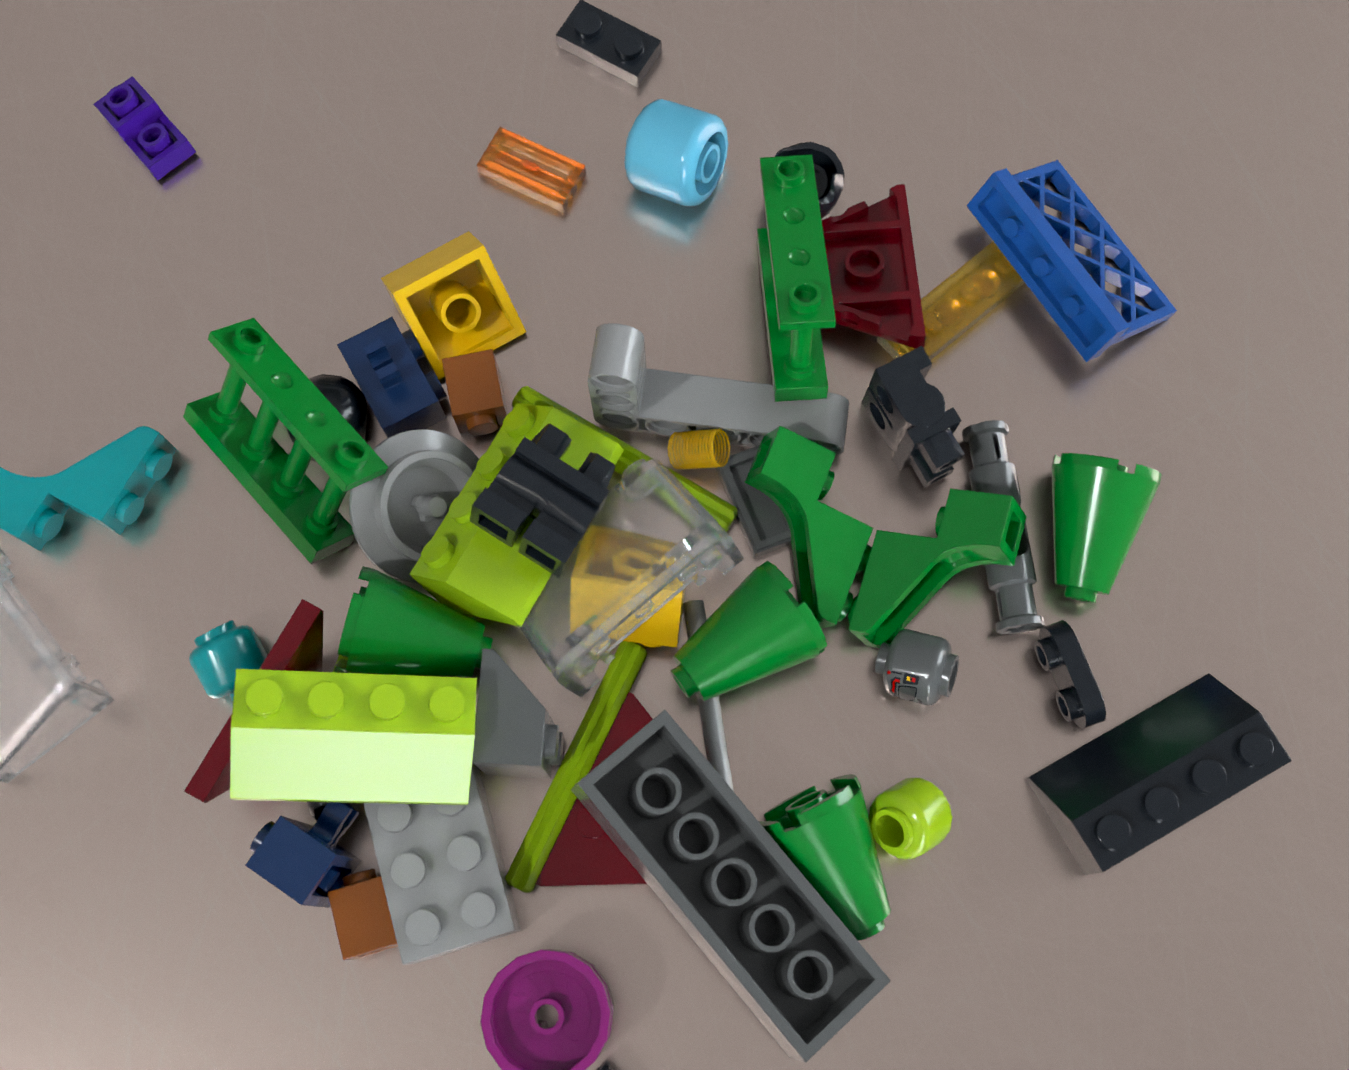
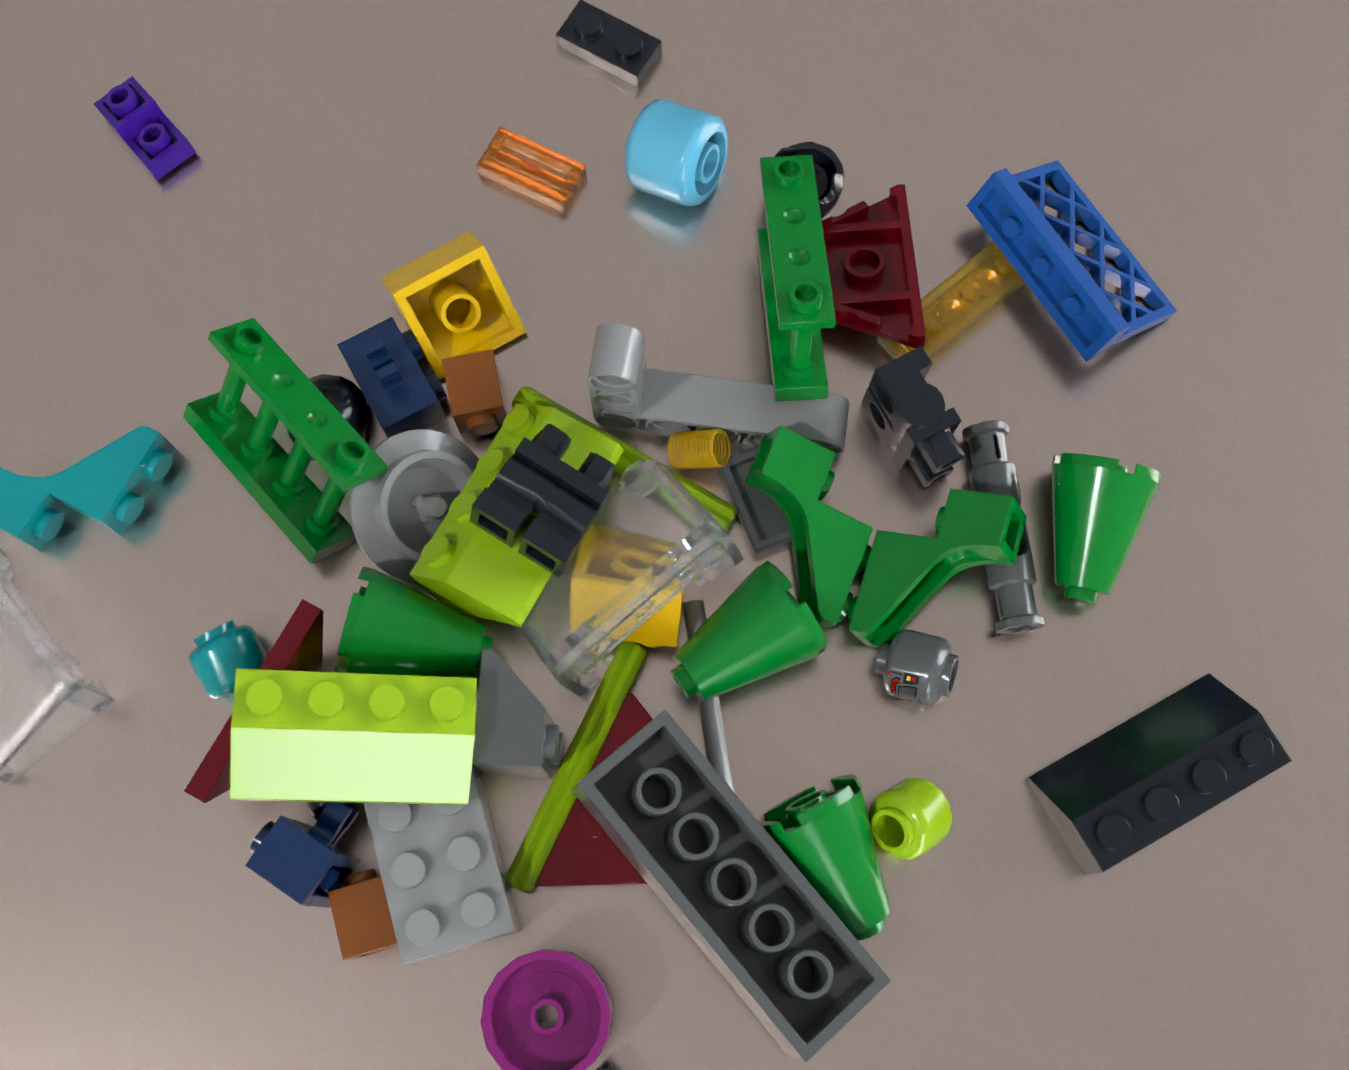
black plate [1034,620,1106,729] -> none

